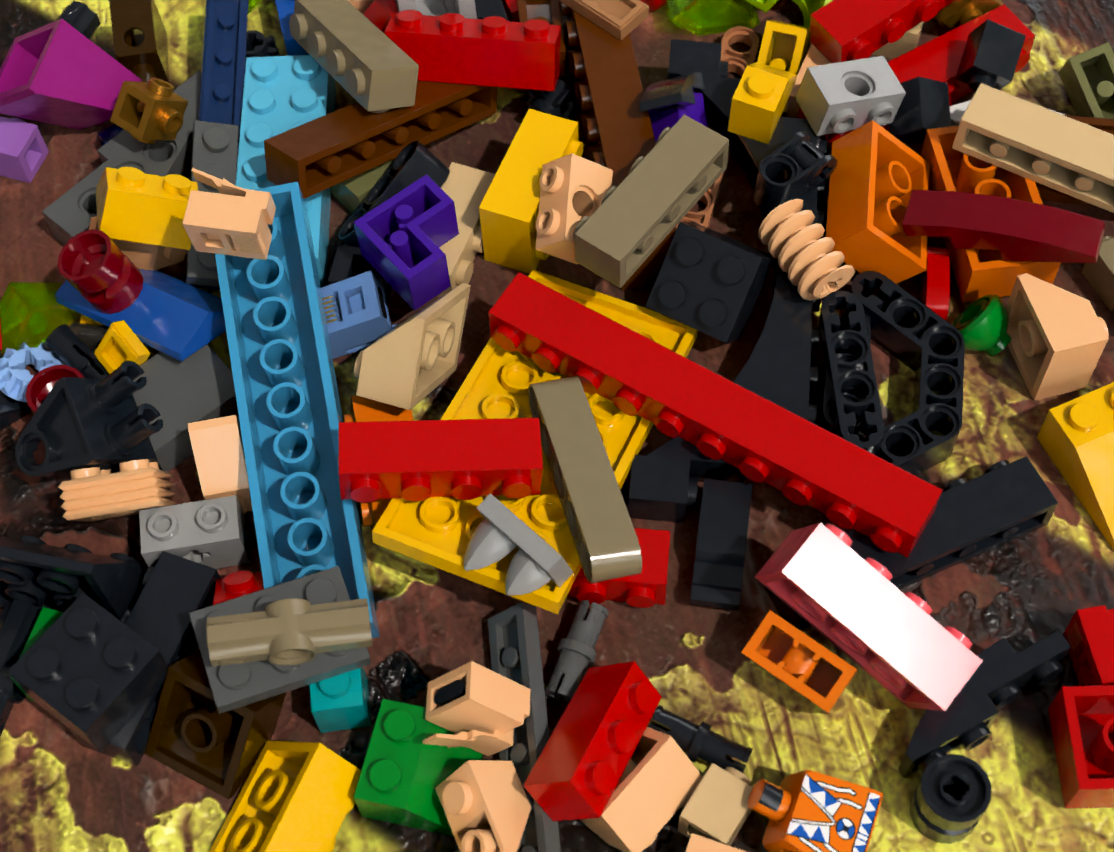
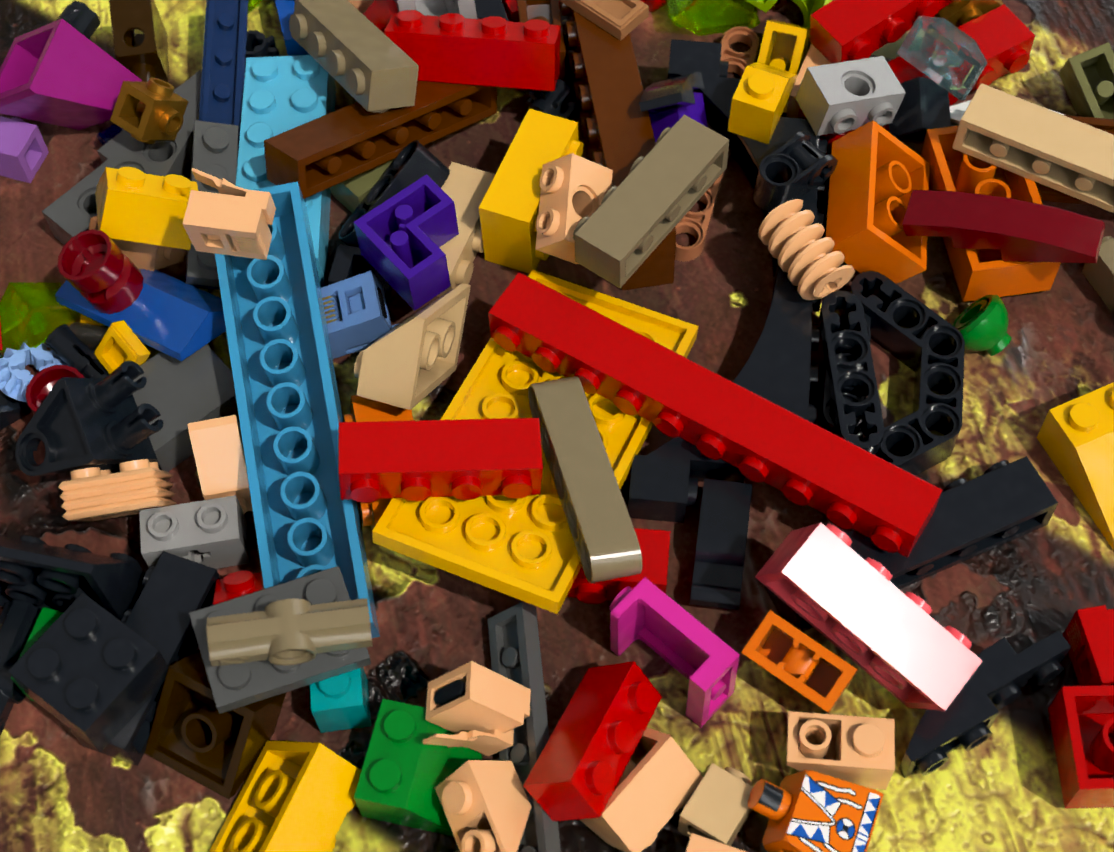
light grey tile [463,493,574,596] -> none
dark grey pin [545,600,609,704] -> none
black brick [645,222,774,343] -> none
black pin [648,705,753,773] -> none
black wheel [910,754,992,844] -> none
red beam [920,246,950,320] -> none
black brick [955,19,1026,92] -> none
light nougat slope [1006,273,1109,401] -> none
none -> dark pink panel [610,577,740,728]
none -> light nougat slope [786,711,895,790]
none -> clear light blue slope [897,16,988,101]

